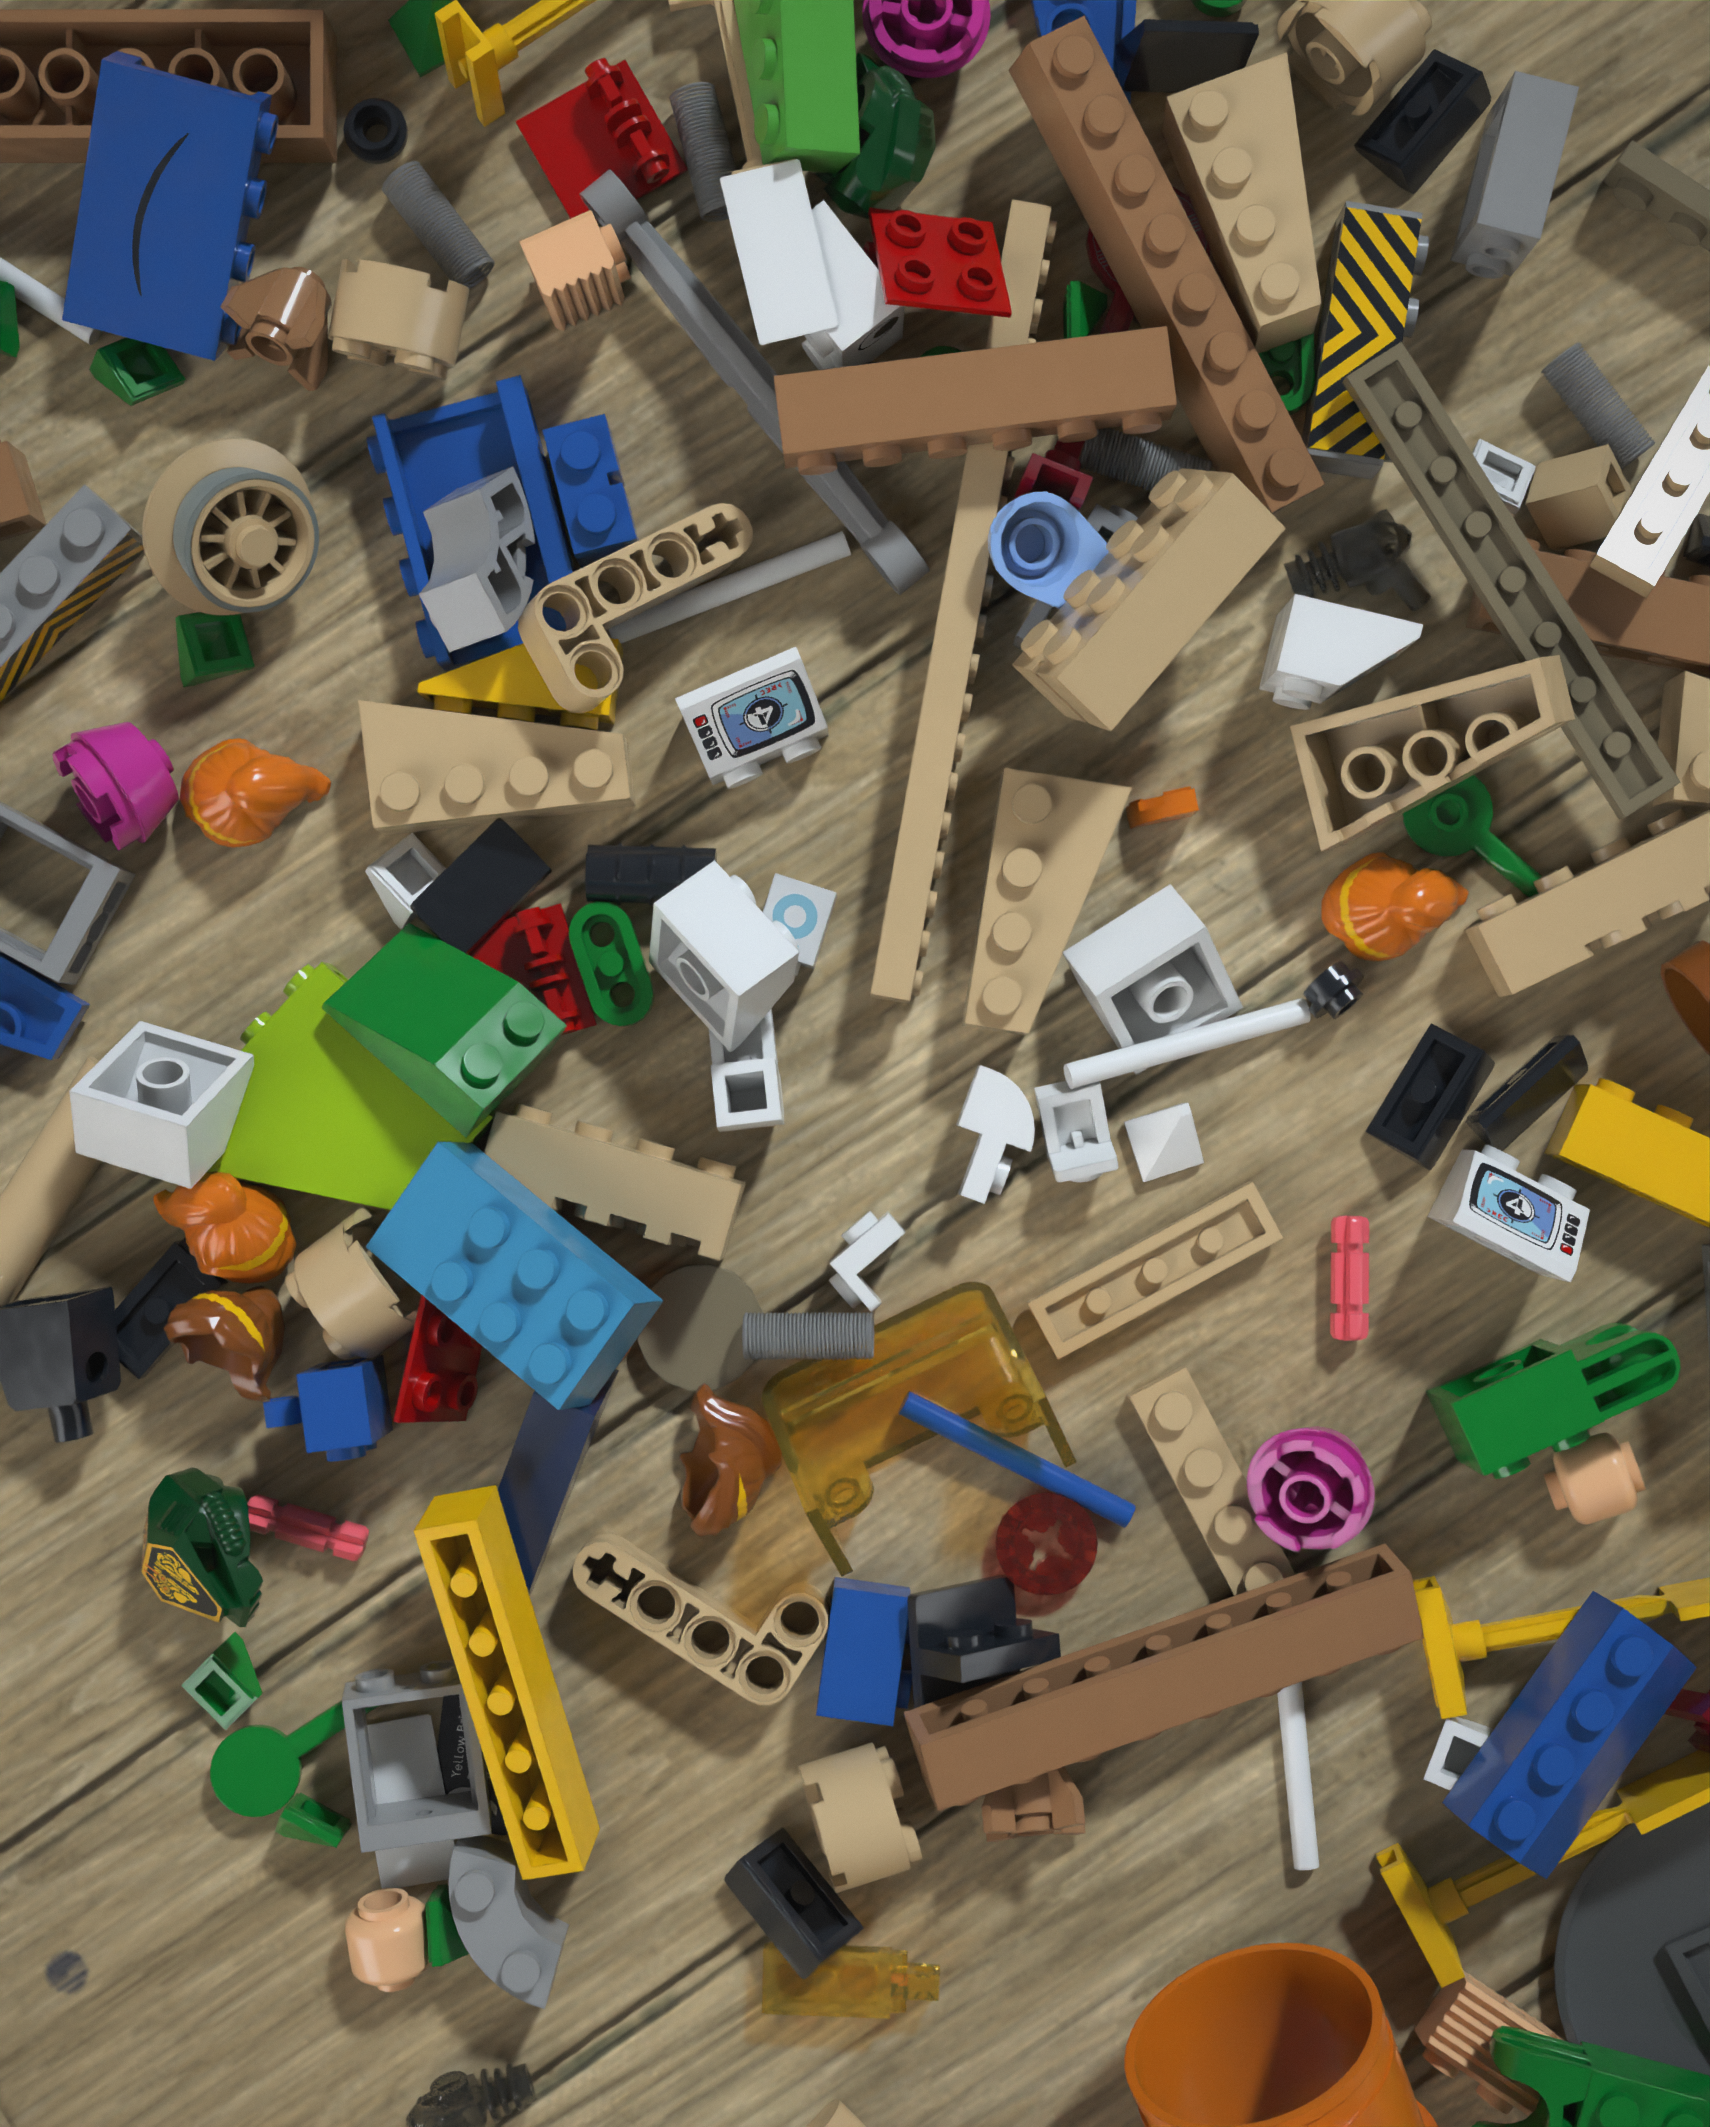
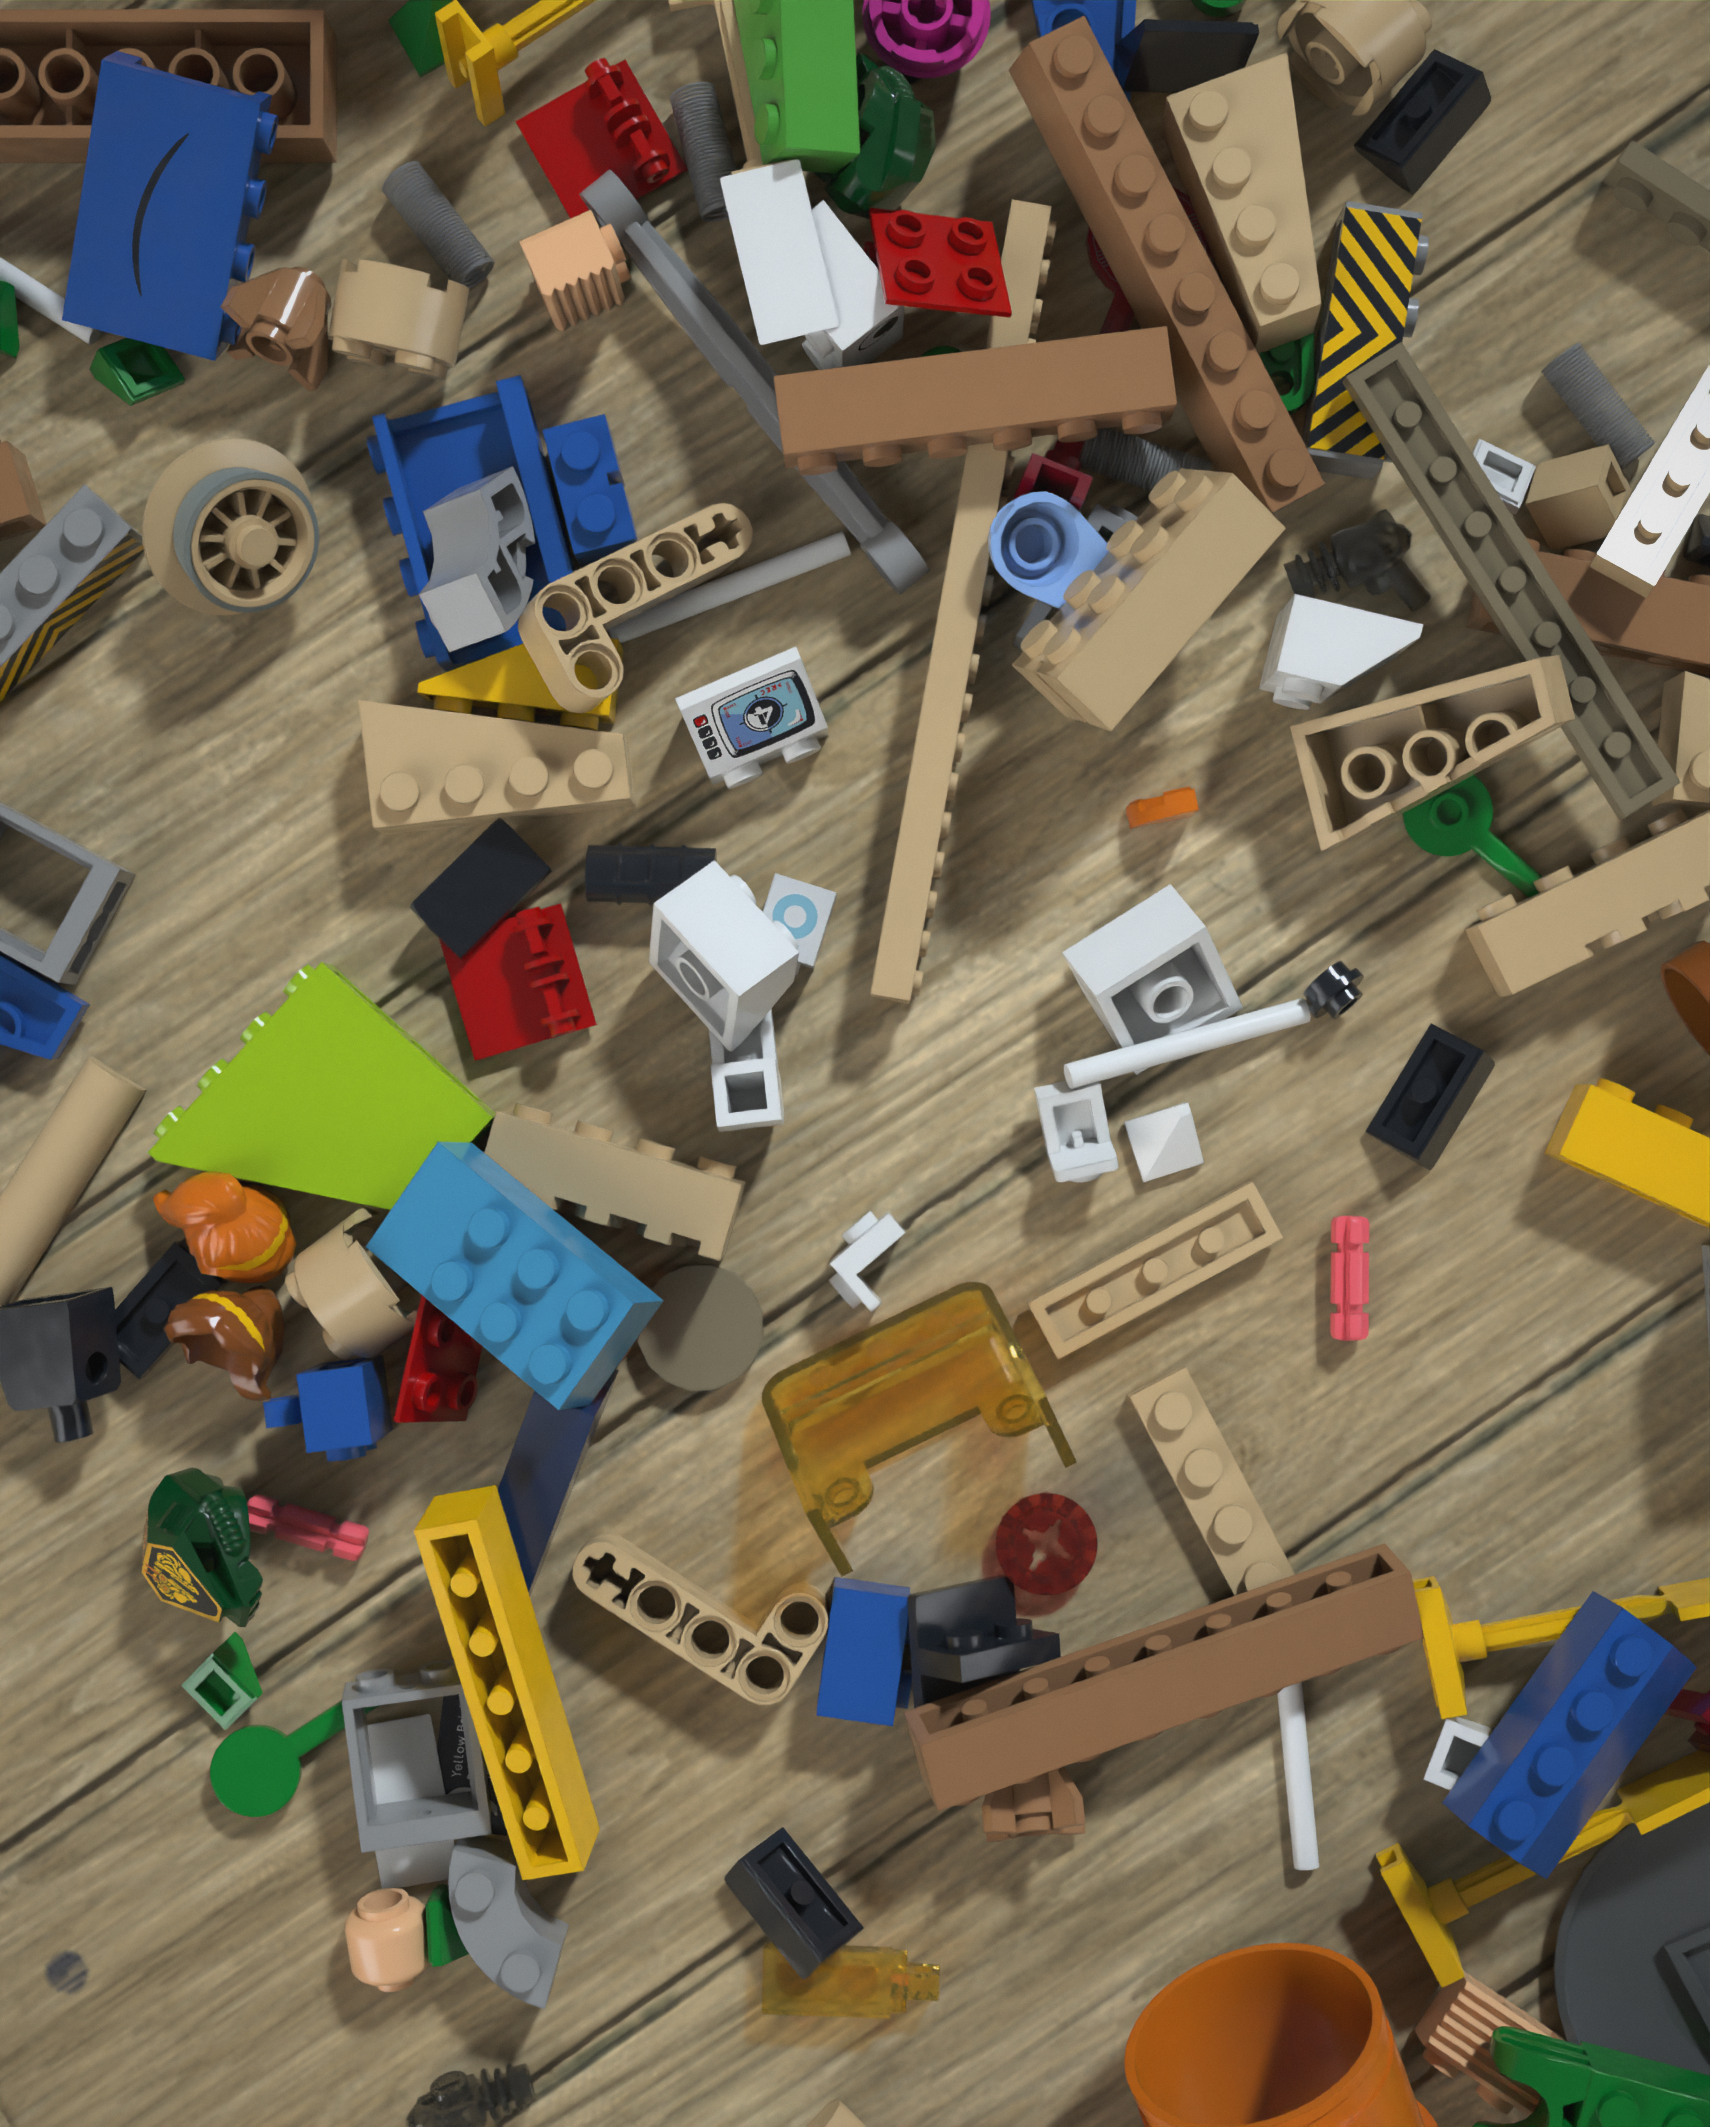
dark pink cone [52,722,179,851] -> none
white slope [69,1021,254,1189] -> none
green slope [175,612,255,688] -> none
orange hair [180,738,331,848] -> none
green slope [275,1792,352,1848] -> none
green slope [322,923,567,1138] -> none
black plate [343,98,408,164] -> none
white slope [365,833,446,930] -> none
green plate [569,901,655,1027] -> none
dark orange hair [679,1383,782,1537] -> none
light grey piece [742,1312,874,1360] -> none
tan brick [798,1742,922,1893] -> none
blue bar [898,1391,1136,1528] -> none
white brick [956,1065,1035,1204] -> none
tan wedge [962,768,1132,1035] -> none
green slope [1063,281,1107,339] -> none
dark pink cone [1247,1426,1375,1552] -> none
orange hair [1321,852,1469,962] -> none
green brick [1426,1323,1681,1479] -> none
white slope [1427,1144,1590,1282] -> none
light grey window [1450,71,1579,279] -> none
black slope [1466,1035,1588,1151] -> none
light nougat head [1544,1432,1646,1525] -> none

